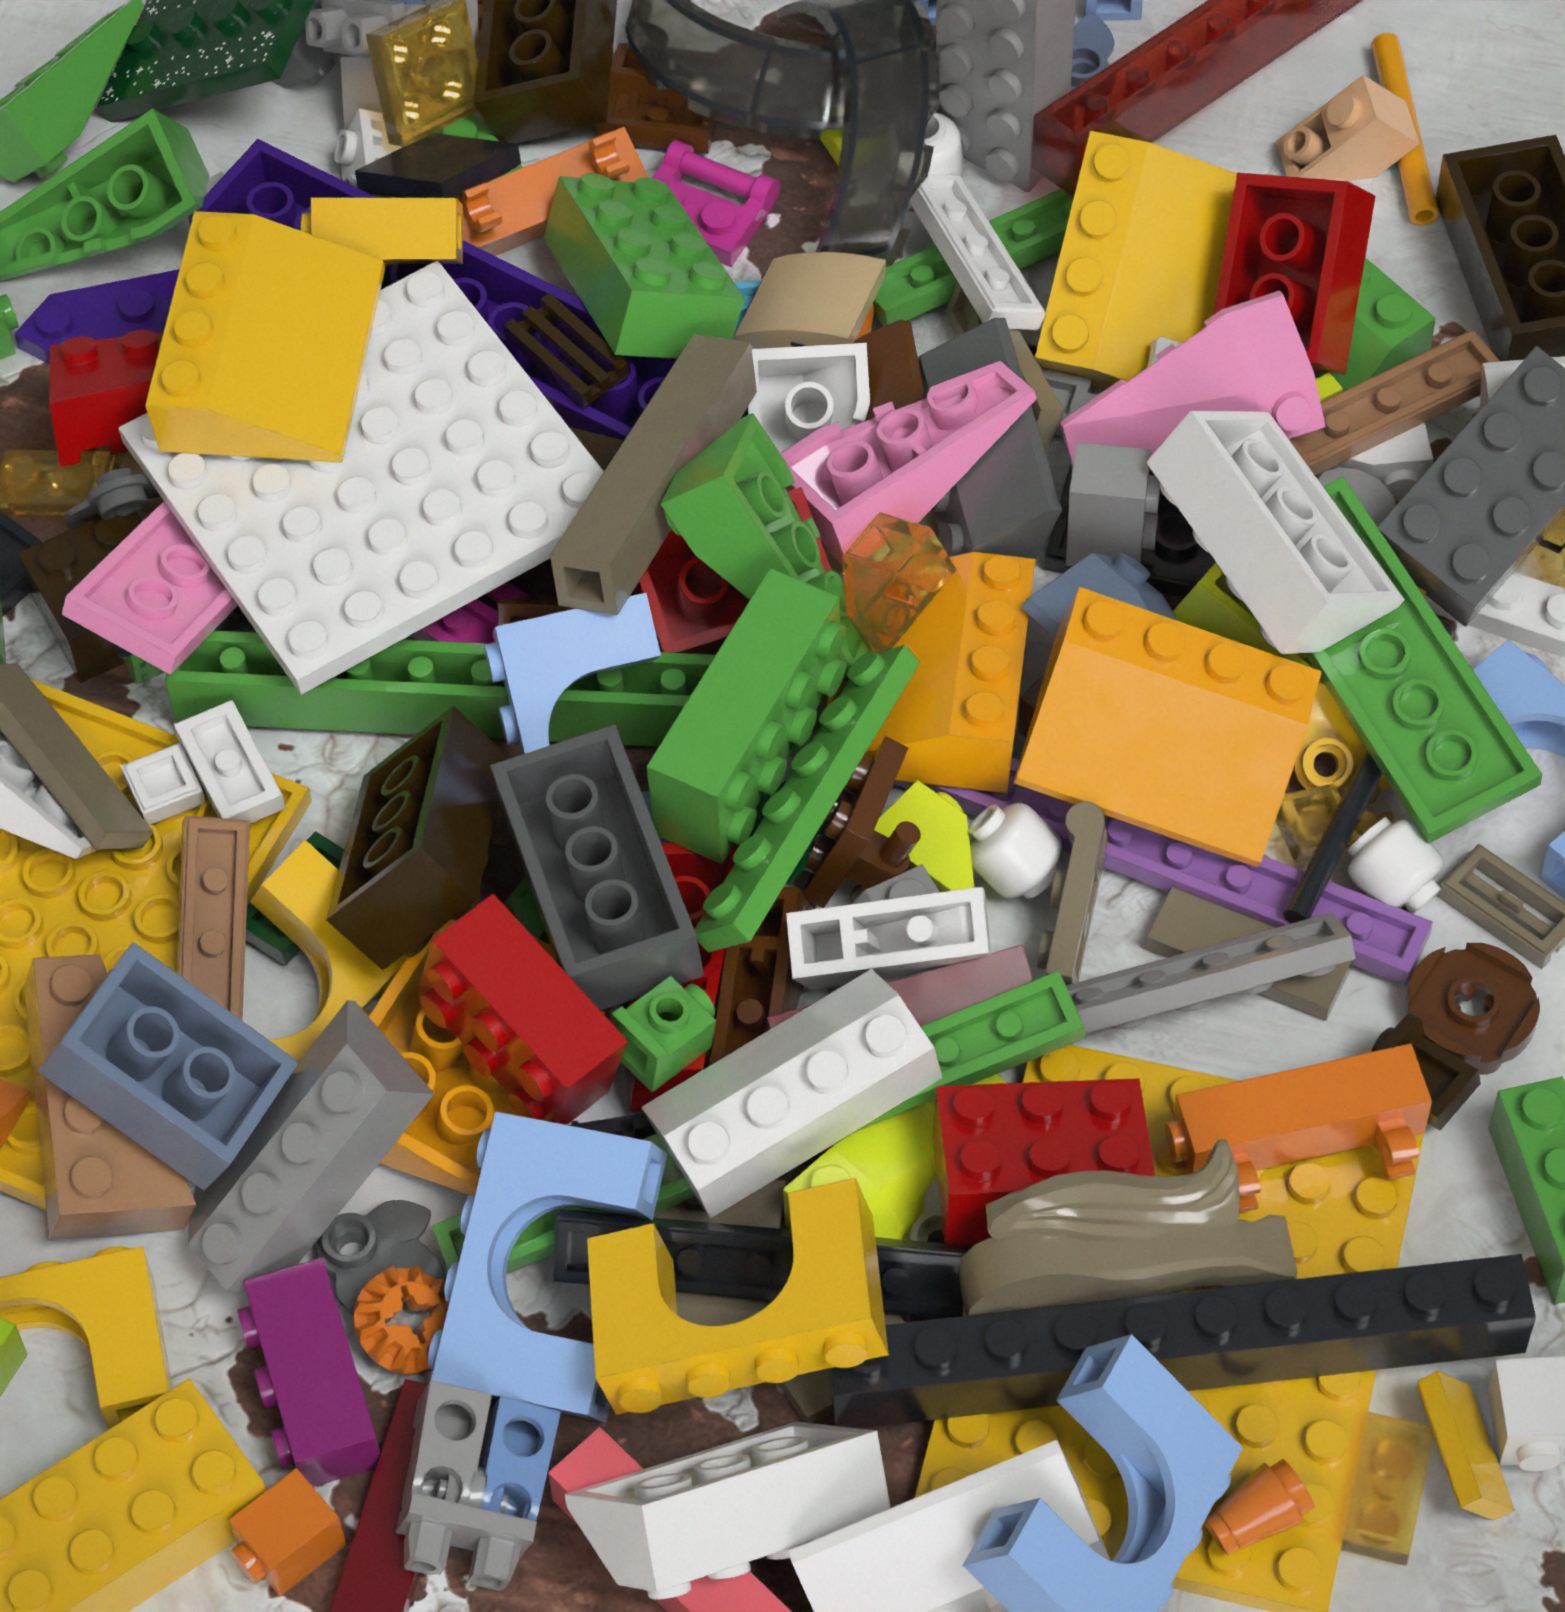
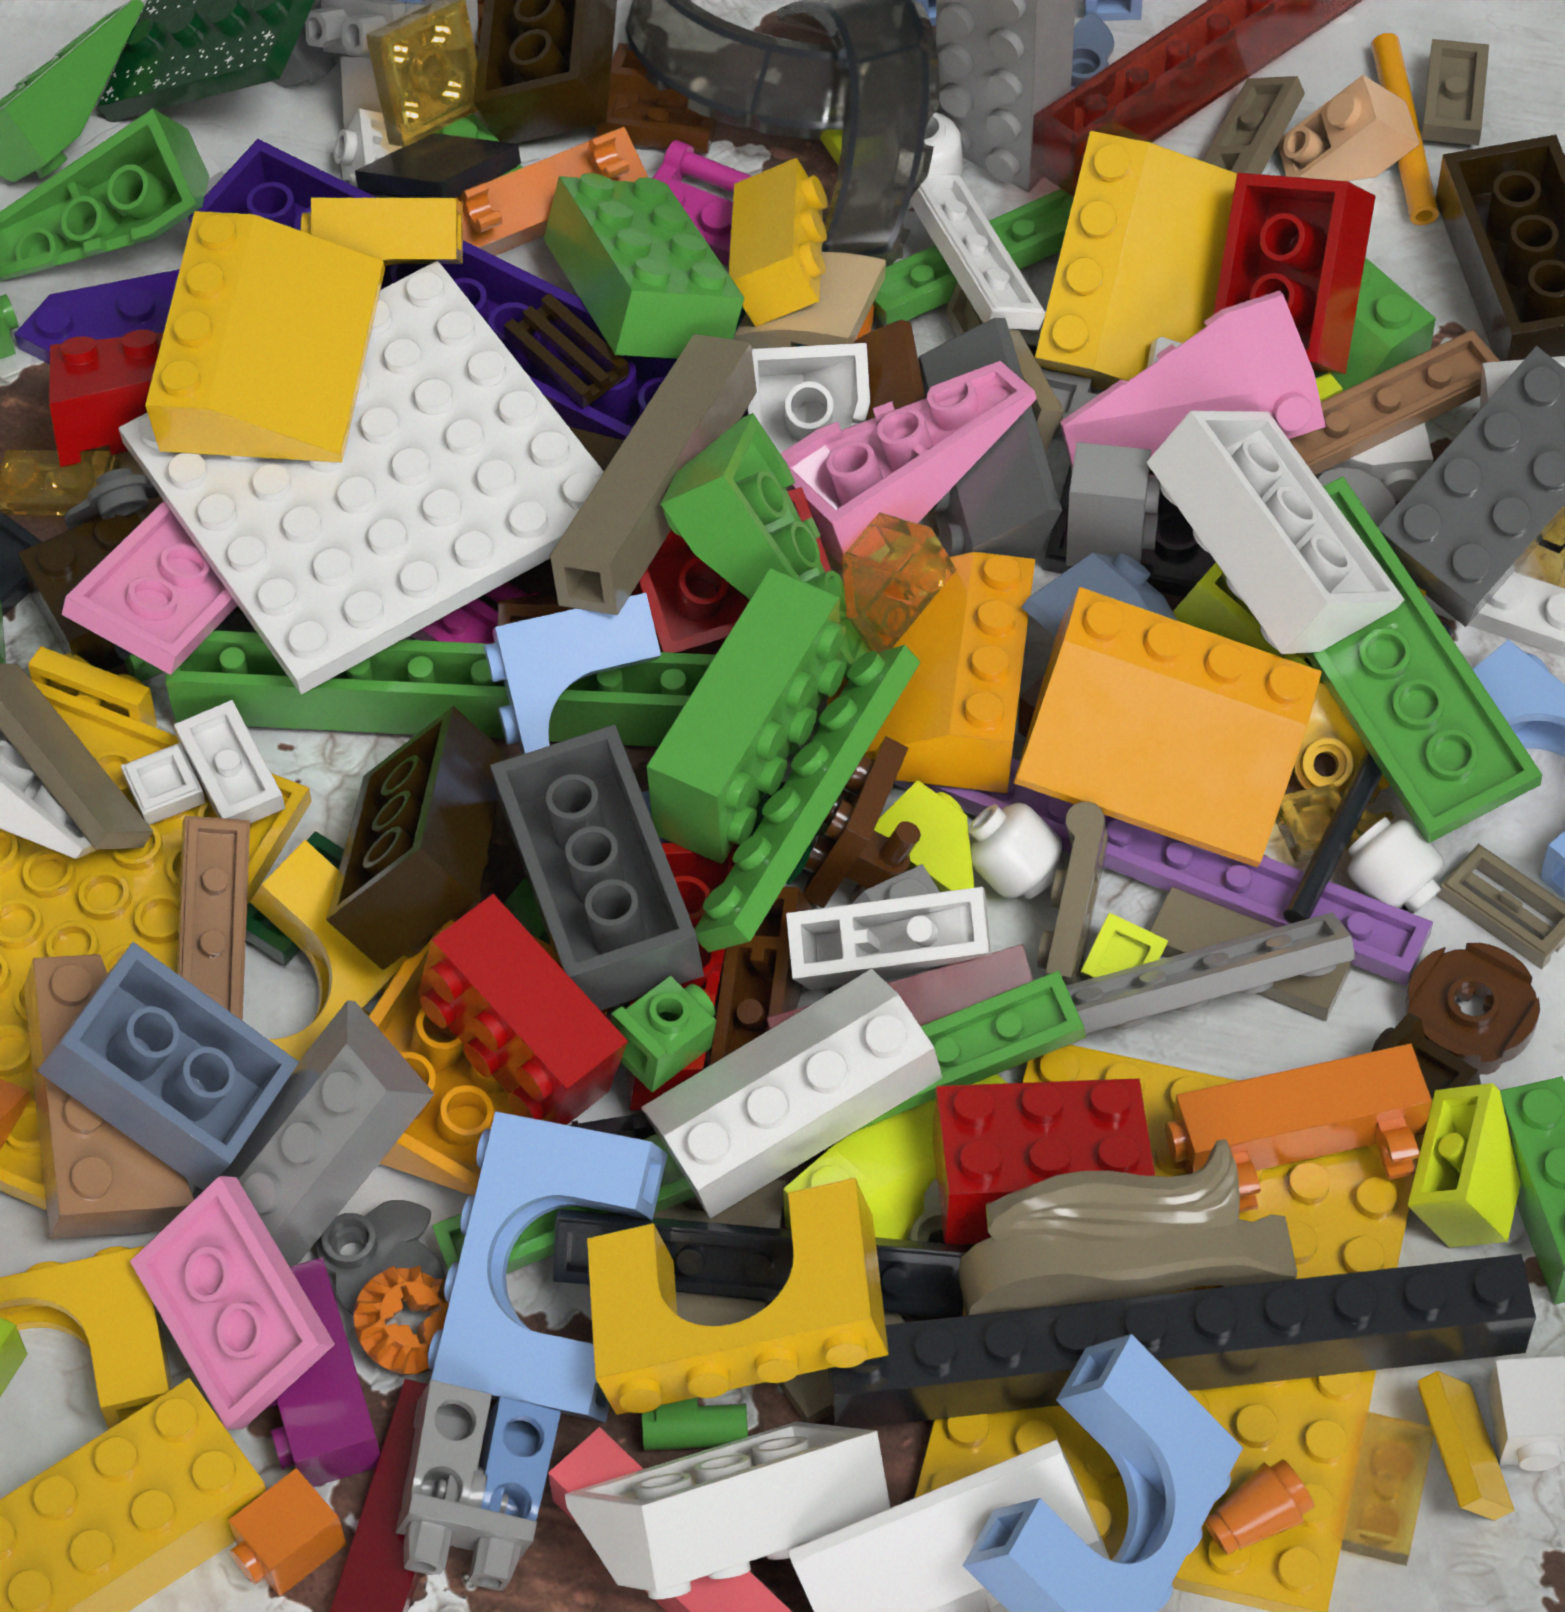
none -> yellow plate [28,646,157,728]
none -> bright pink plate [130,1176,335,1430]
none -> bright green piece [642,1397,748,1451]
none -> yellow brick [729,158,828,327]
none -> neon yellow plate [1080,912,1168,978]
none -> dark tan plate [1202,76,1305,174]
none -> neon yellow slope [1408,1083,1521,1248]
none -> dark tan plate [1422,39,1489,146]

